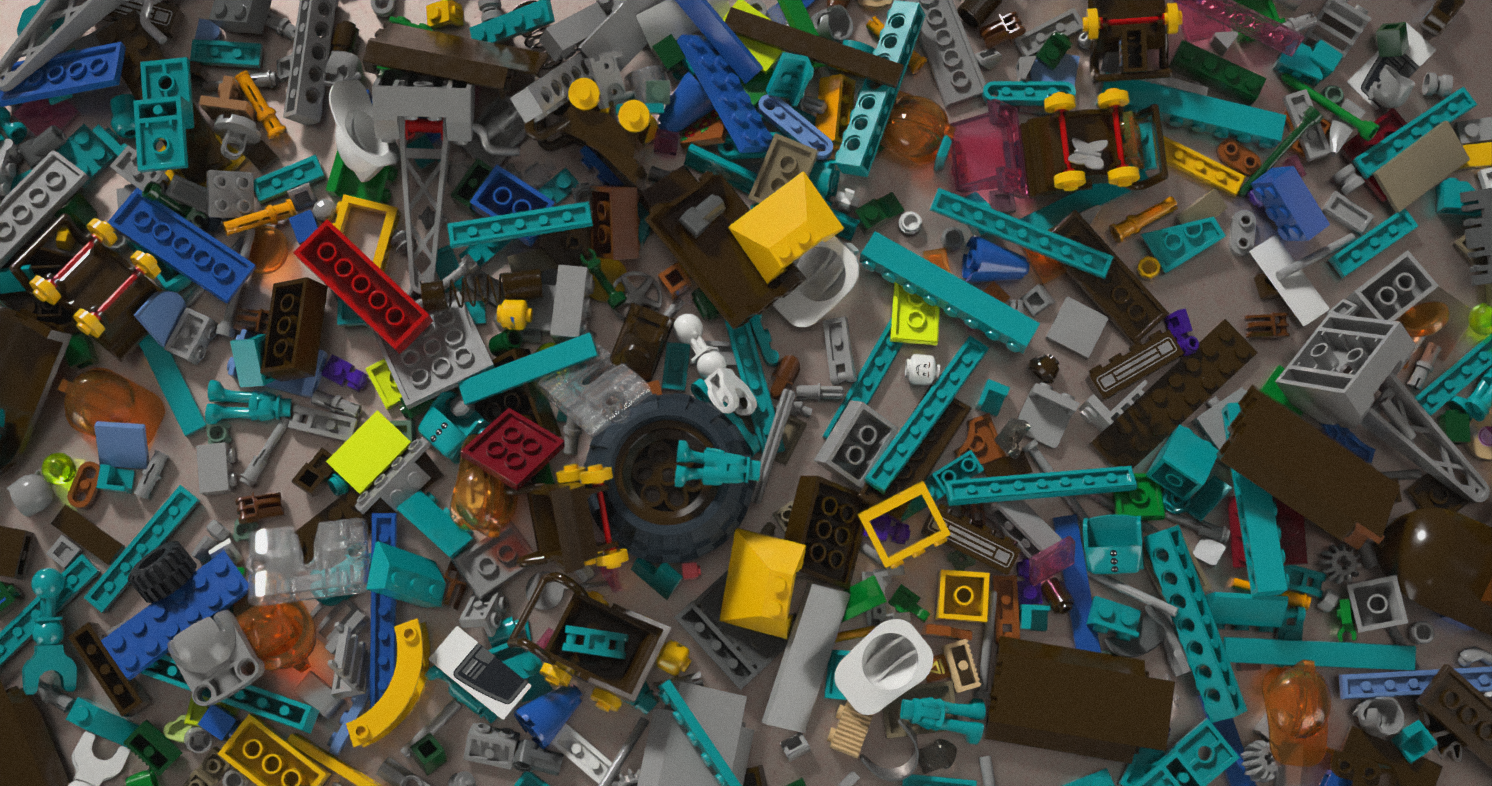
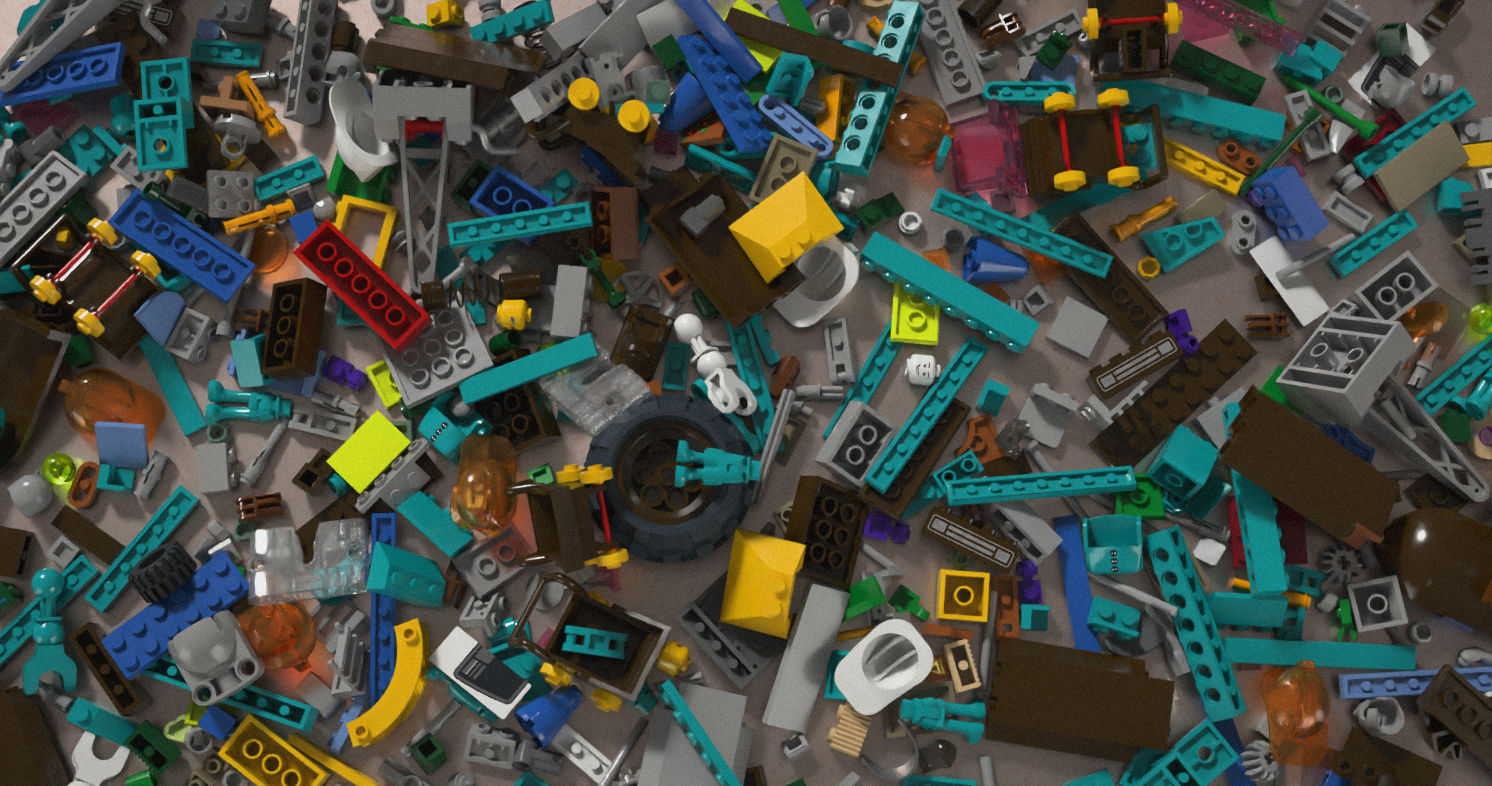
dark red plate [461,408,565,491] -> none
light grey pin [562,405,583,455] -> none
teal tile [630,558,683,600] -> none
coral piece [681,562,701,581] -> none
yellow window [857,481,951,569] -> none
dark brown cone [1029,354,1059,384] -> none
clear pink tile [1029,536,1075,586] -> none
dark brown brick [1041,577,1075,614] -> none
light grey piece [1068,138,1108,169] -> none
clear orange plate [1120,111,1145,169] -> none
light grey slope [1209,31,1238,56] -> none
light grey pin [1268,11,1317,42] -> none
teal panel [1391,720,1438,763] -> none

